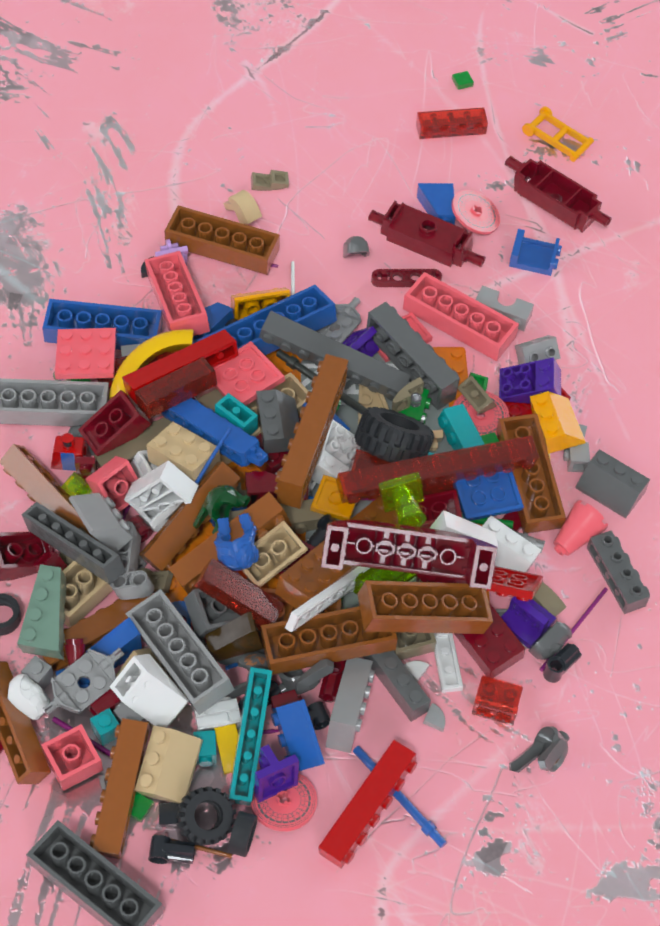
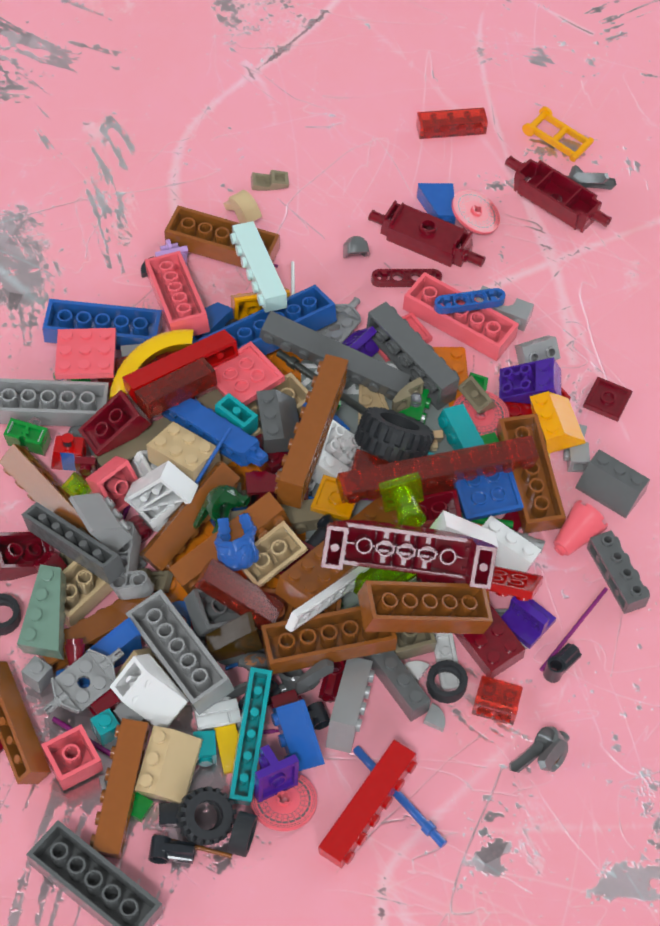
white piece [7,674,50,720] -> none
green tile [452,71,474,90] -> none
blue panel [509,229,562,276] -> none
dark grey piece [528,621,572,660] -> none
dark tan slope [533,582,567,617] -> none
none -> green piece [3,417,52,456]
none -> light aqua brick [230,221,287,313]
none -> black tyre [426,660,468,704]
none -> blue beam [434,288,506,314]
none -> dark grey piece [565,165,617,190]
none -> dark red tile [583,377,633,422]

